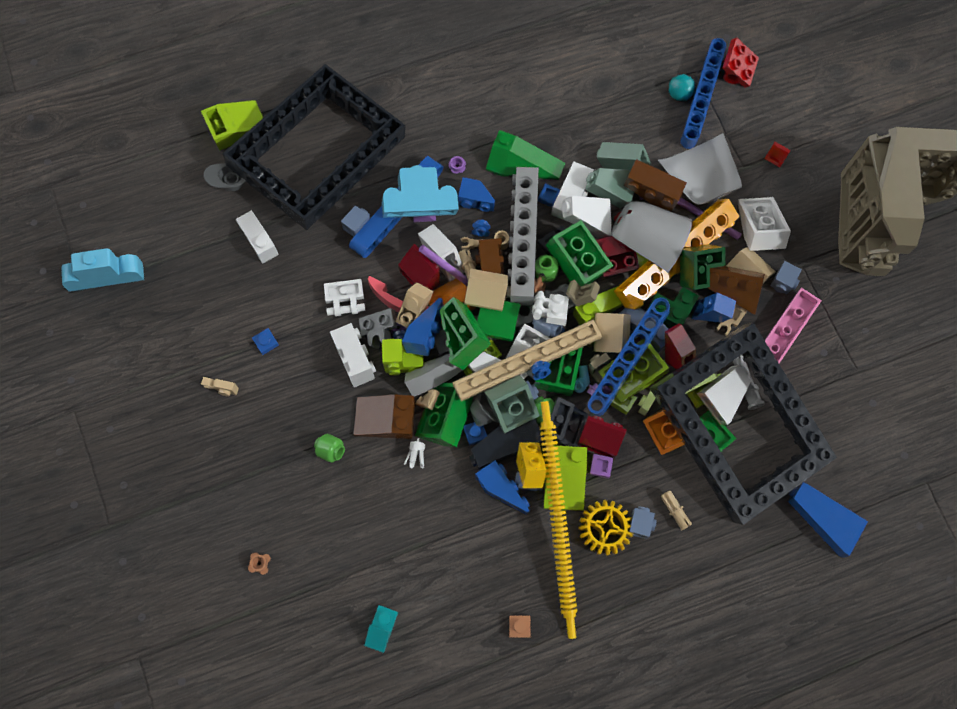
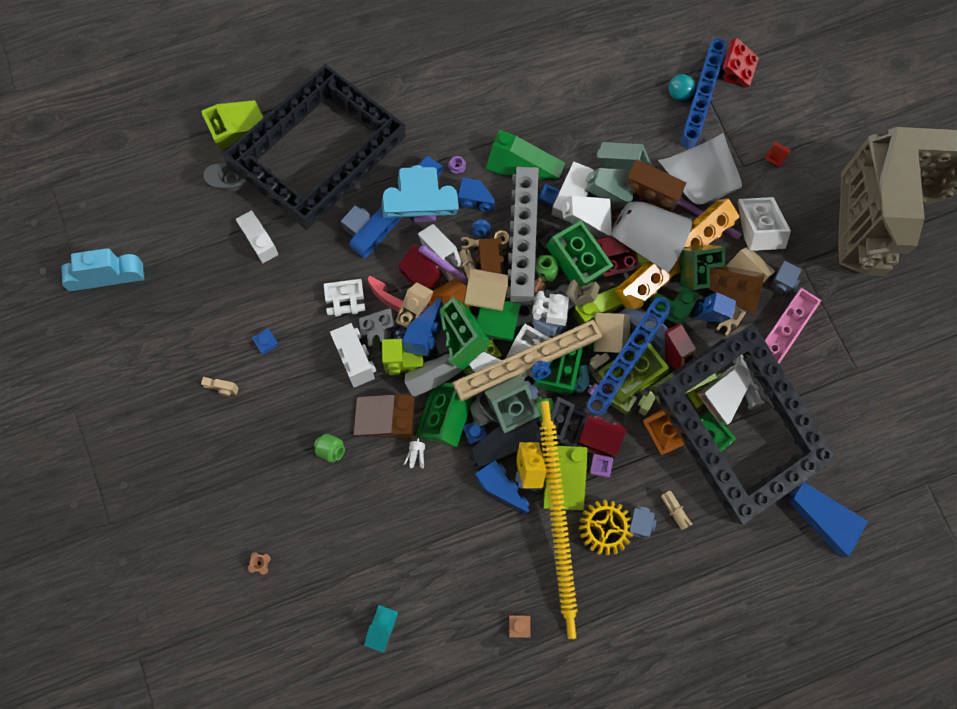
tan tile [416,390,440,410] -> none

